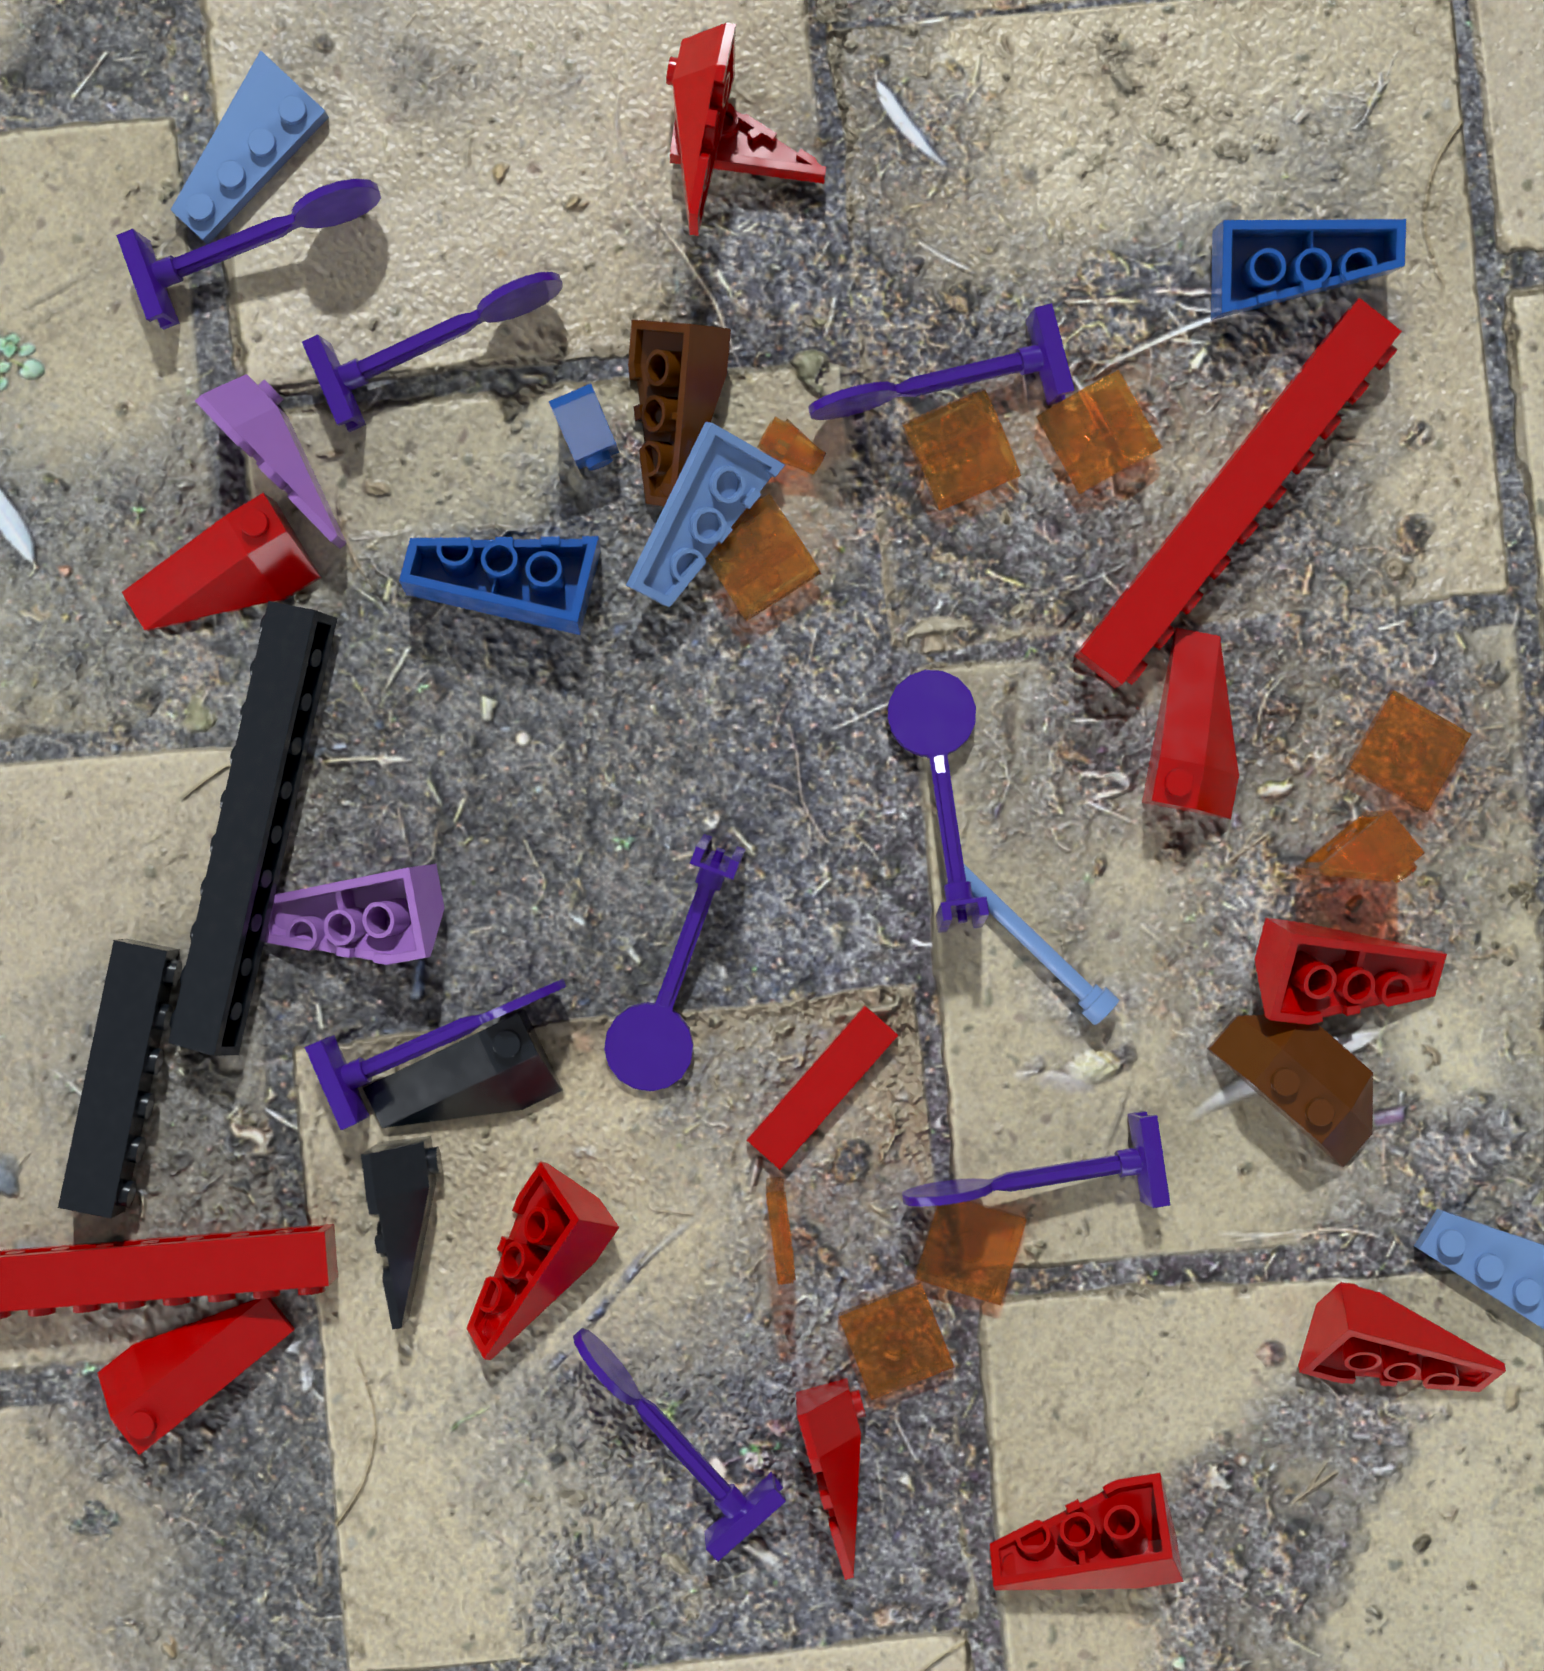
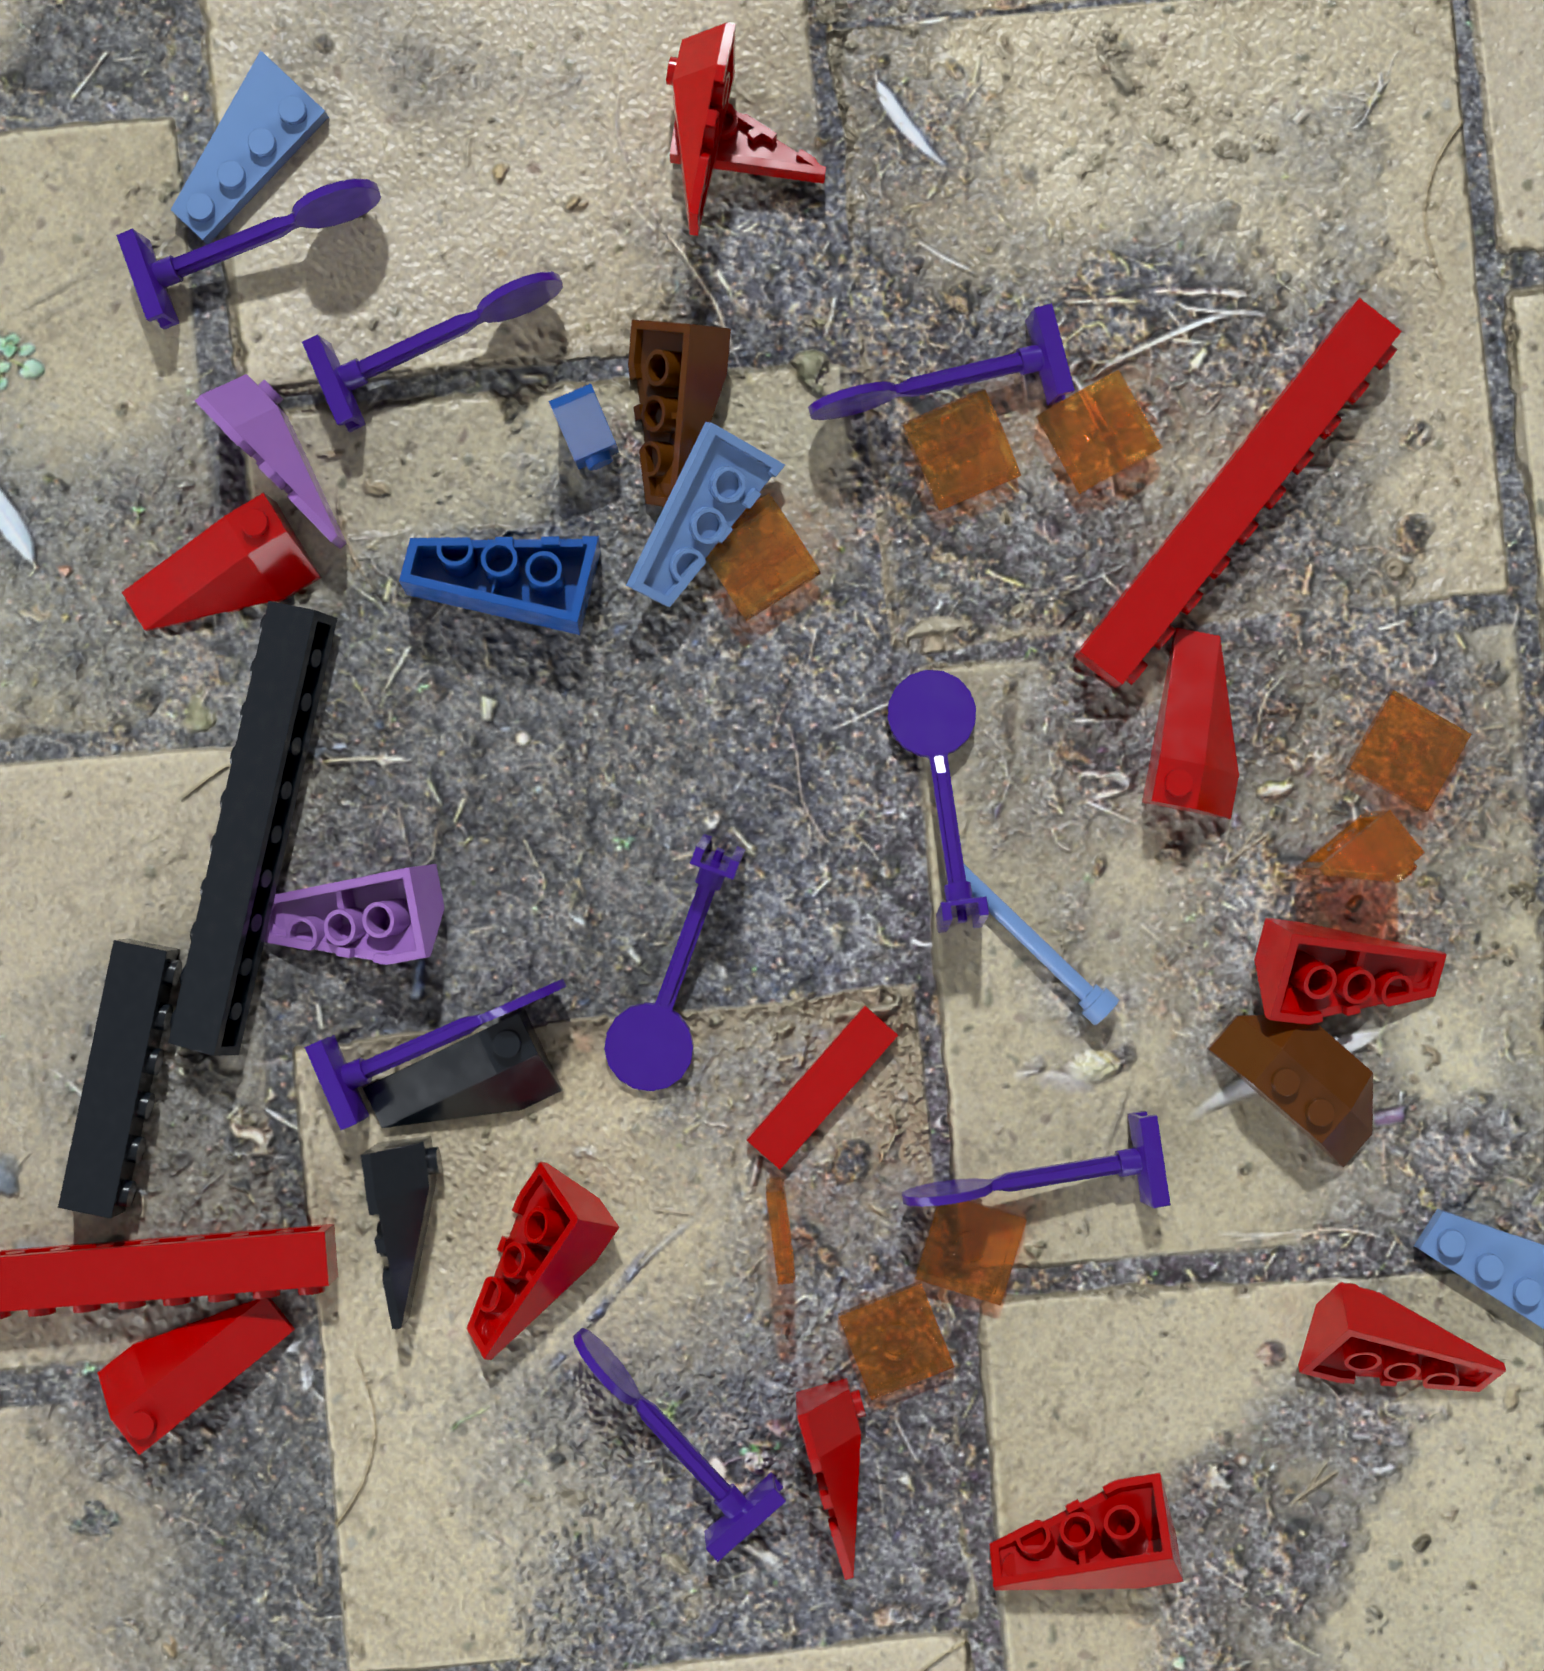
clear orange cone [757,416,826,476] -> none
blue wedge [1211,219,1406,320] -> none

